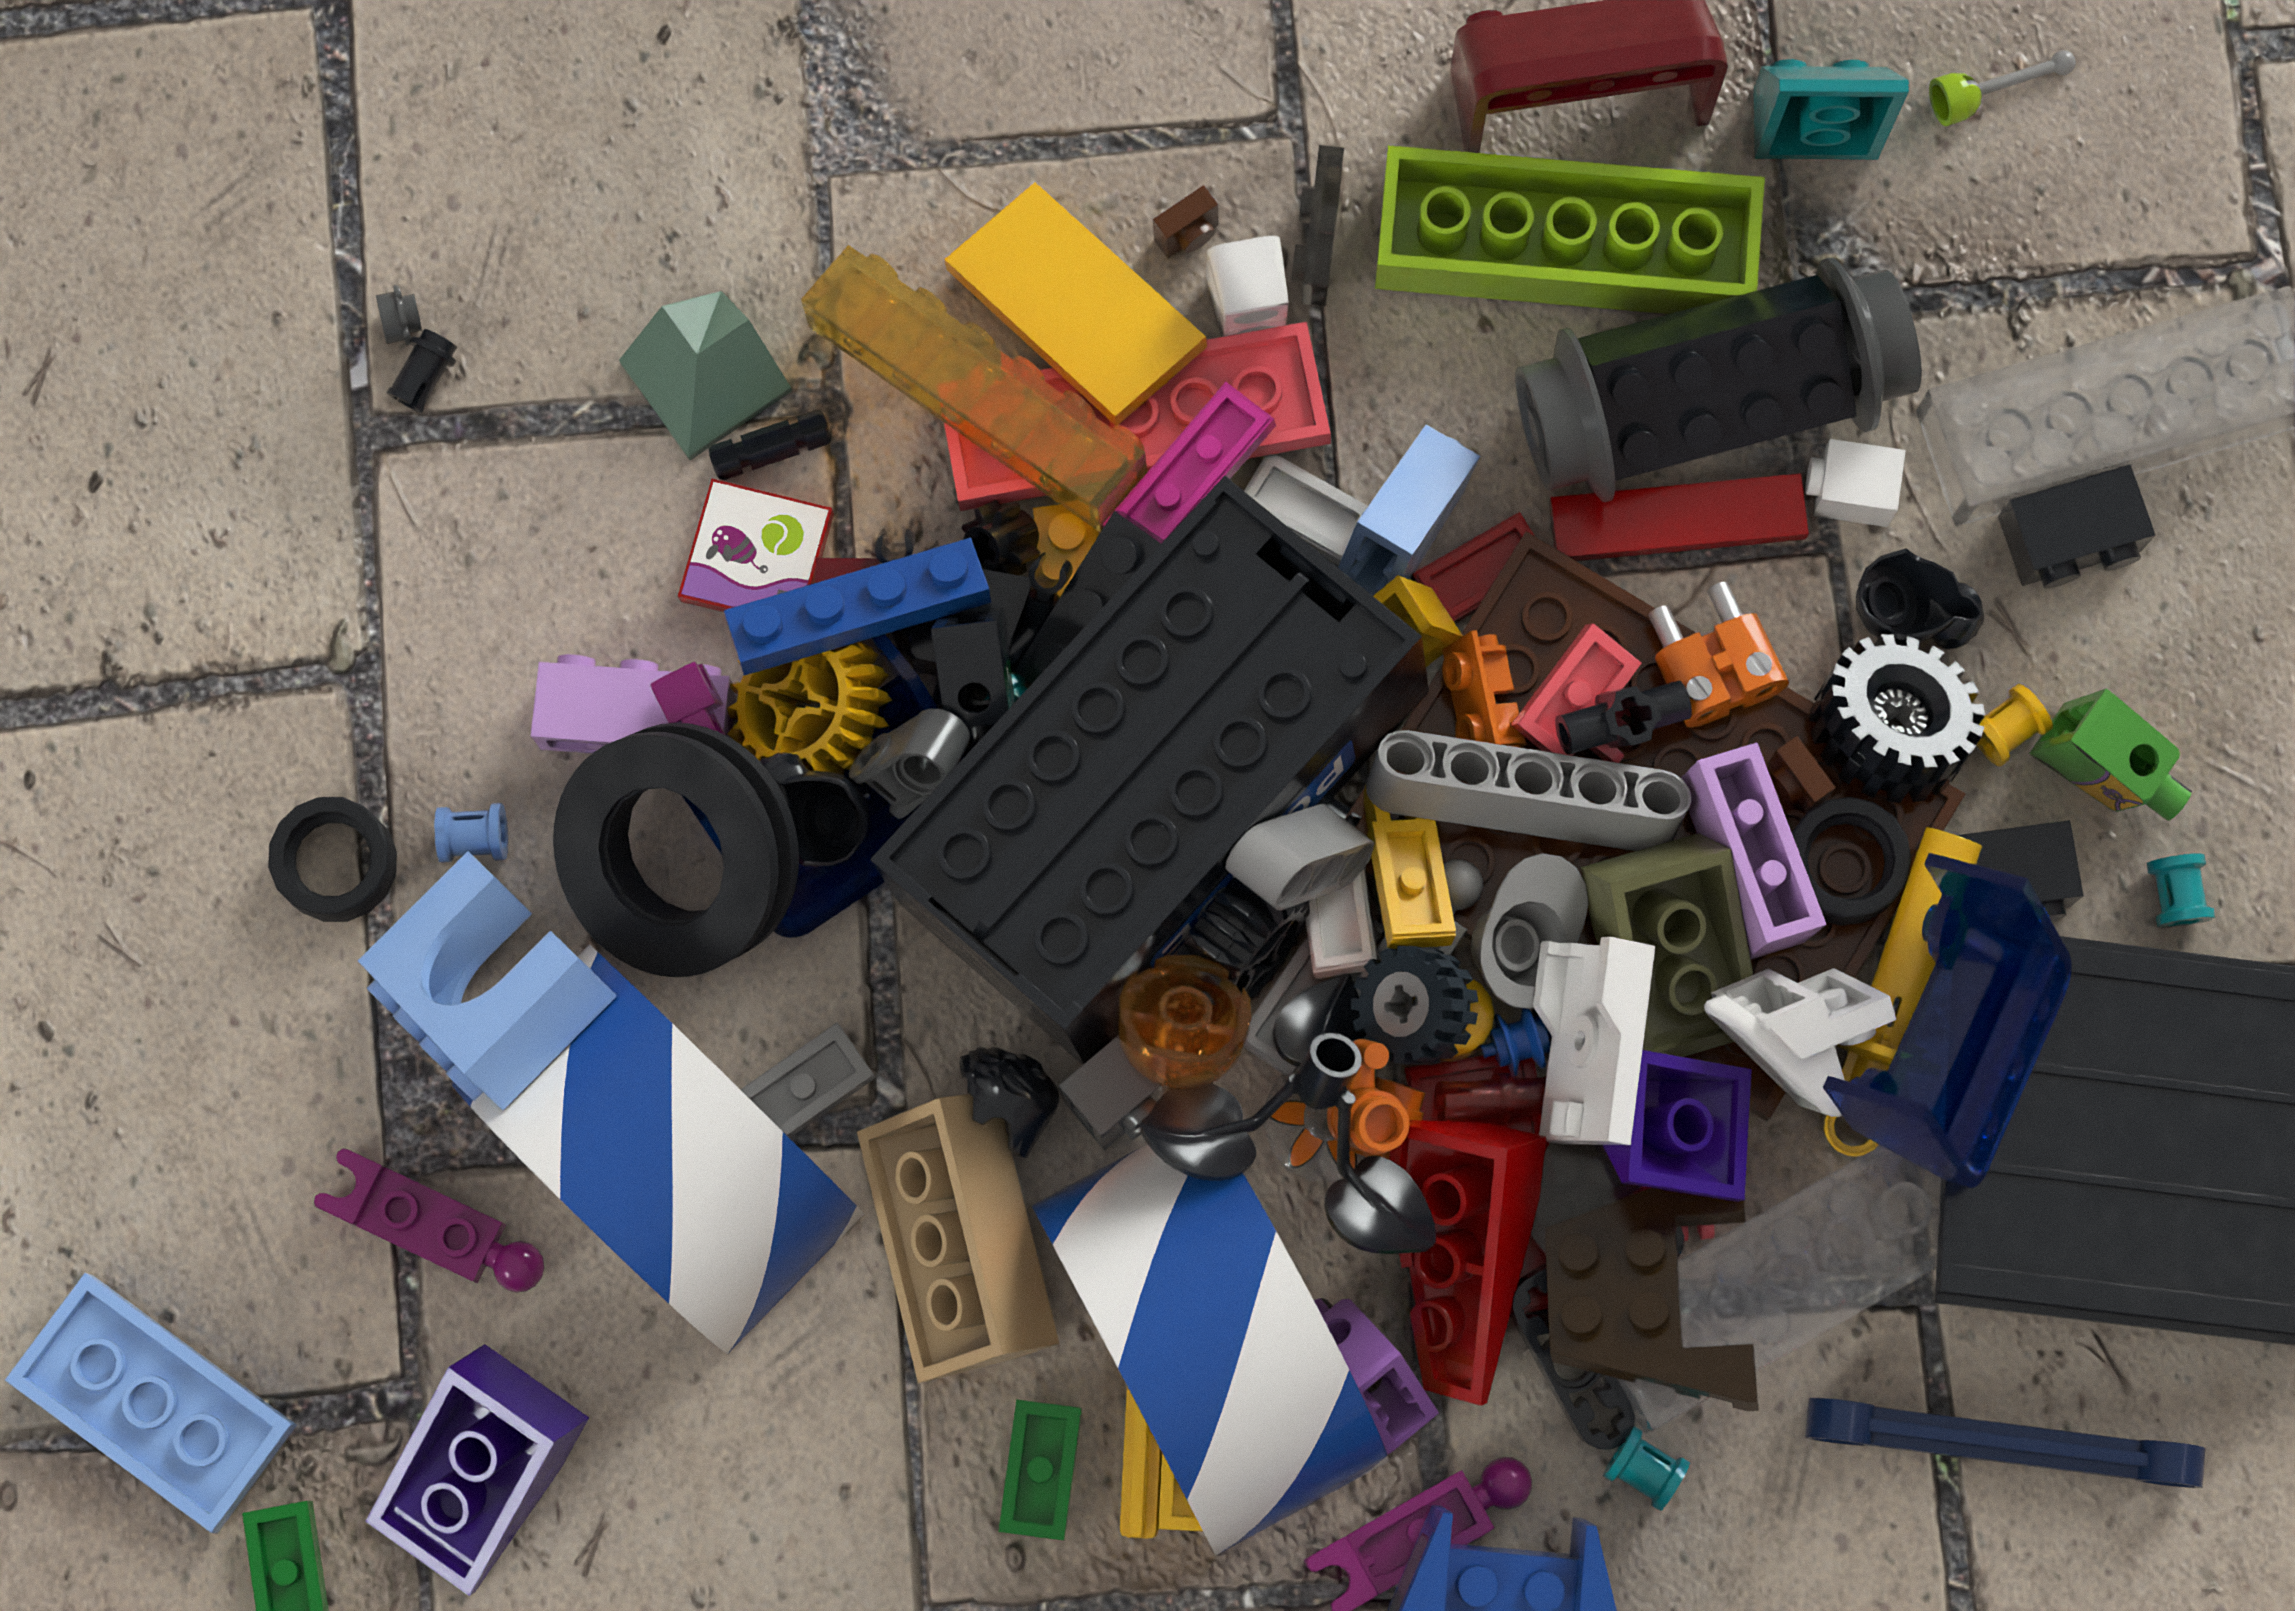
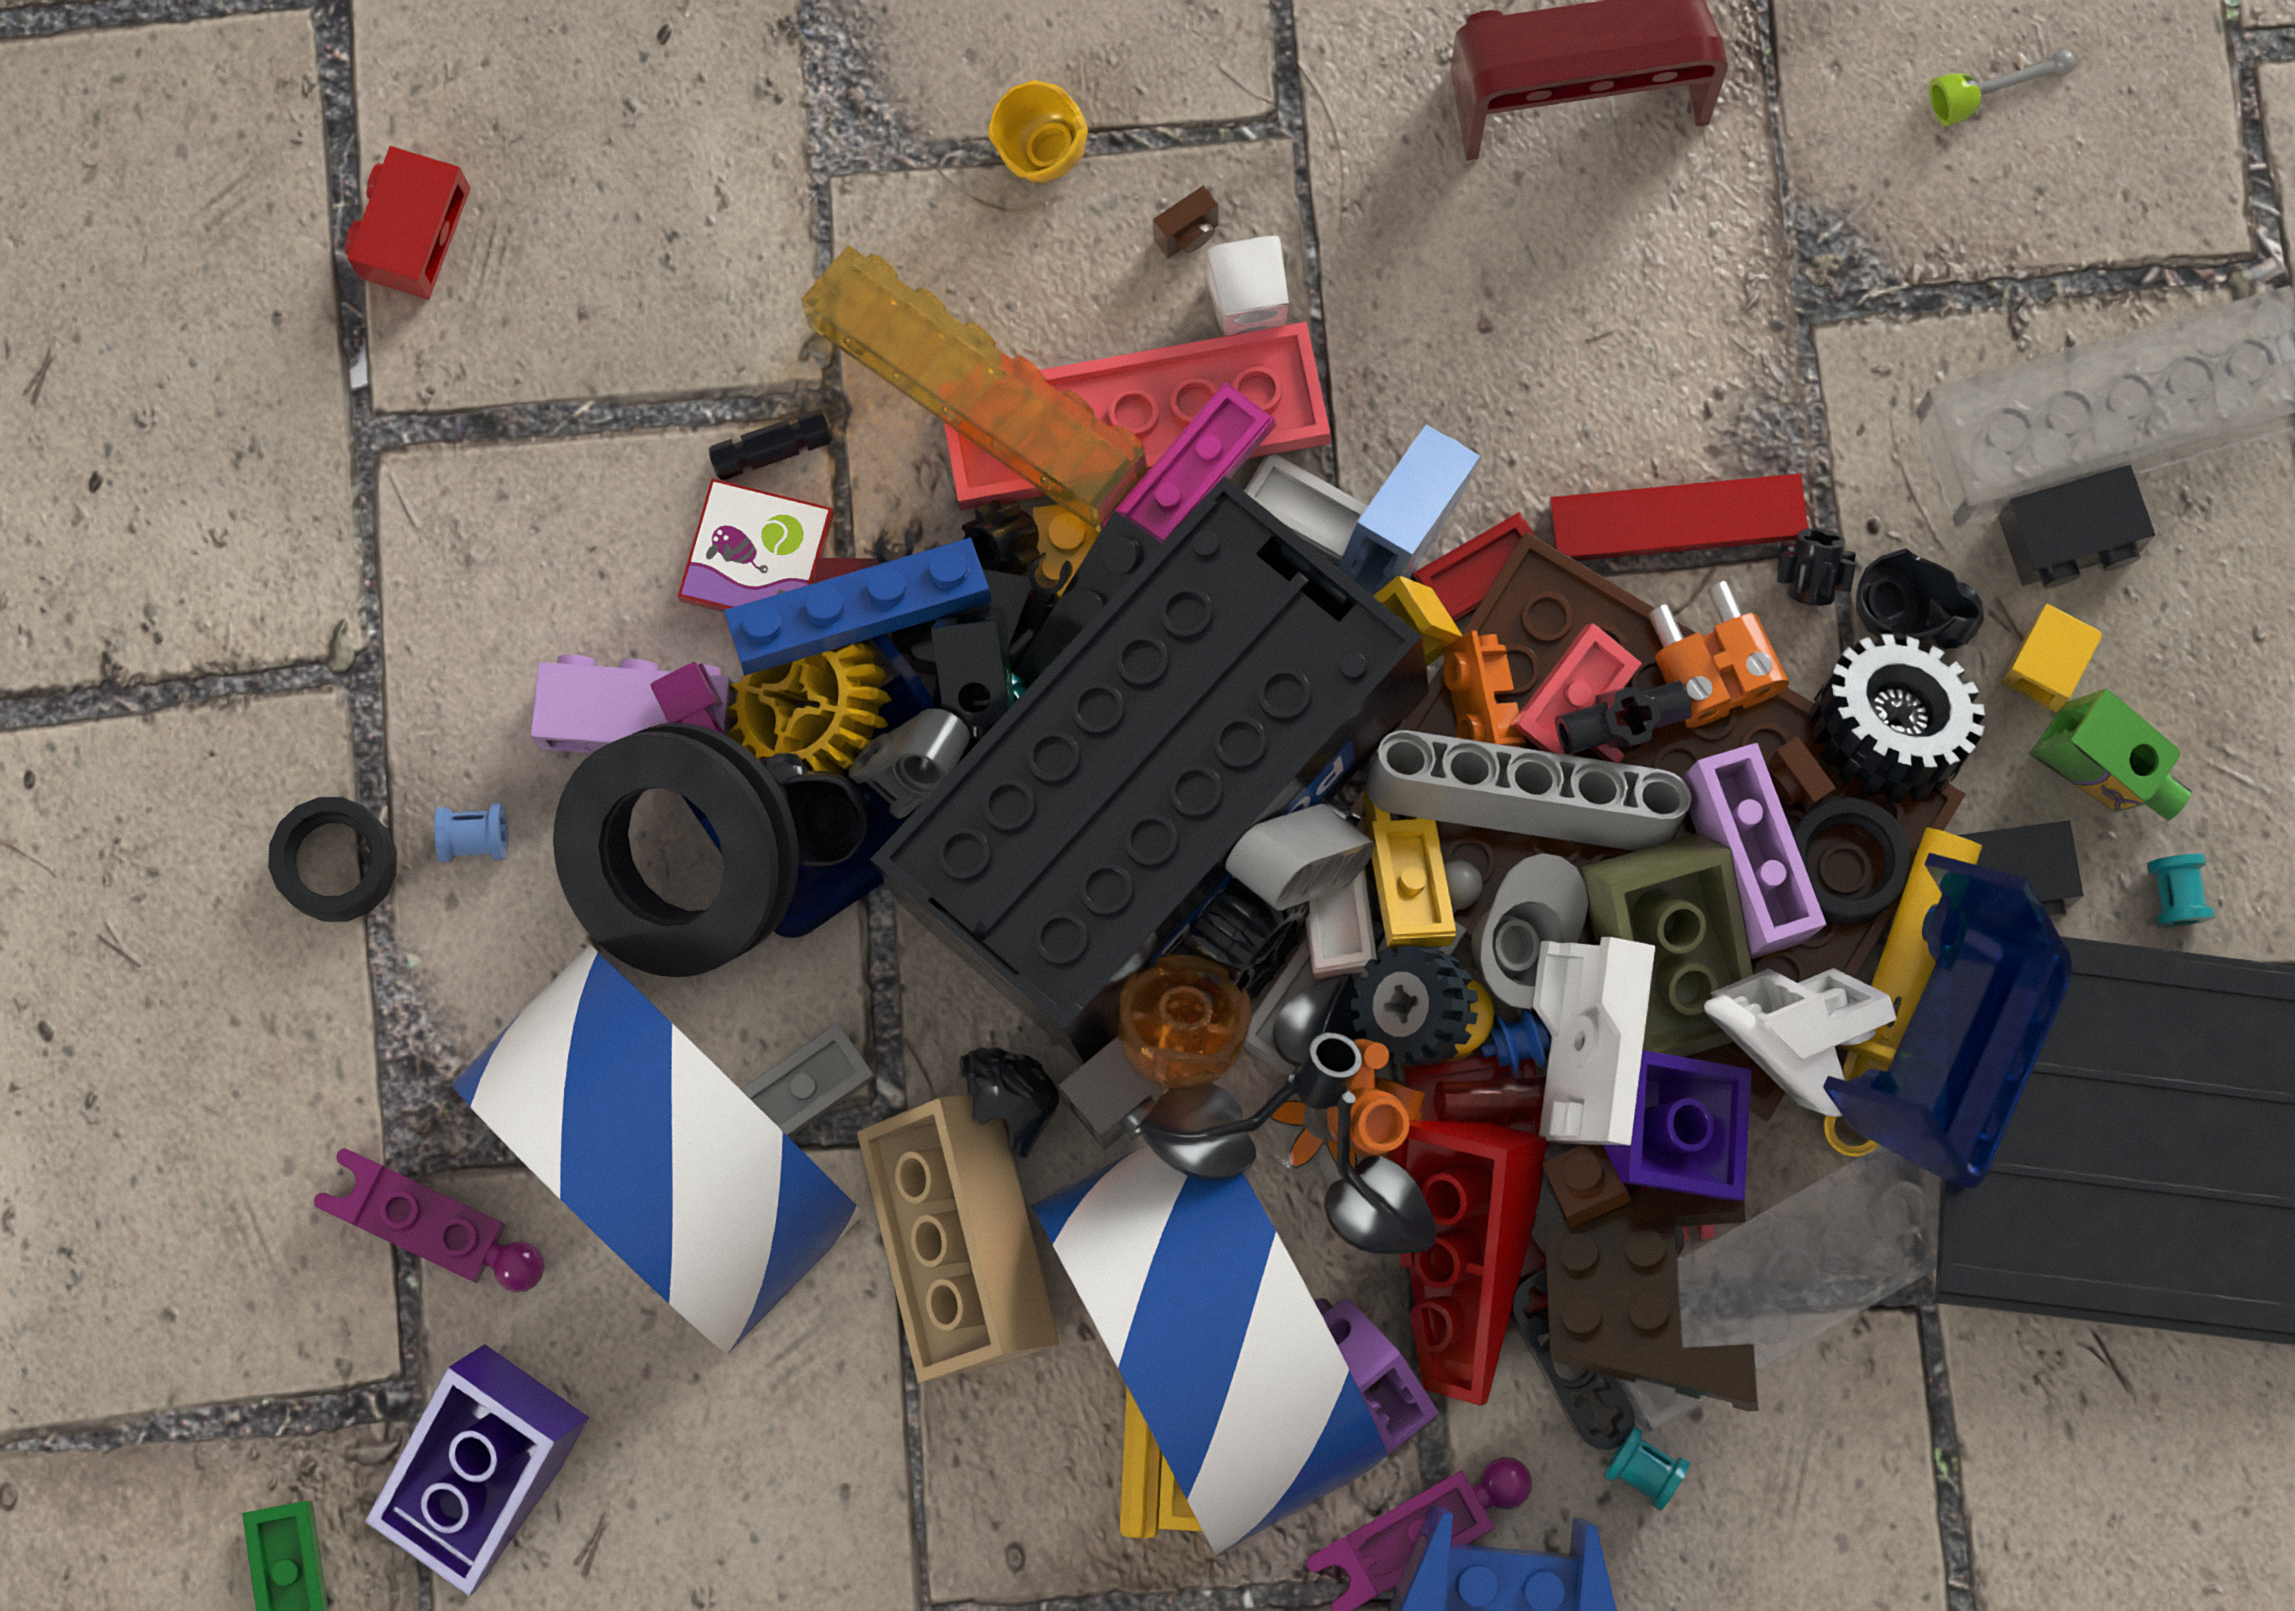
light blue plate [5,1273,297,1534] -> none
light blue arch [358,851,617,1110] -> none
dark grey plate [376,285,422,346] -> none
black pin [386,329,457,413] -> none
sand green slope [619,291,792,460] -> none
yellow tile [944,182,1207,427] -> none
green plate [998,1399,1082,1541] -> none
clear smoke wing [1291,145,1344,306] -> none
lime brick [1375,145,1765,314] -> none
black brick [1515,258,1922,502] -> none
teal slope [1753,59,1909,160] -> none
white brick [1805,439,1906,527] -> none
dark blue piece [1805,1398,2206,1488] -> none
yellow bush [1976,683,2053,767] -> none
none -> red brick [345,146,471,300]
none -> yellow hair [988,80,1088,184]
none -> reddish brown plate [1542,1144,1631,1228]
none -> black gear [1777,528,1856,606]
none -> yellow panel [2000,603,2102,713]

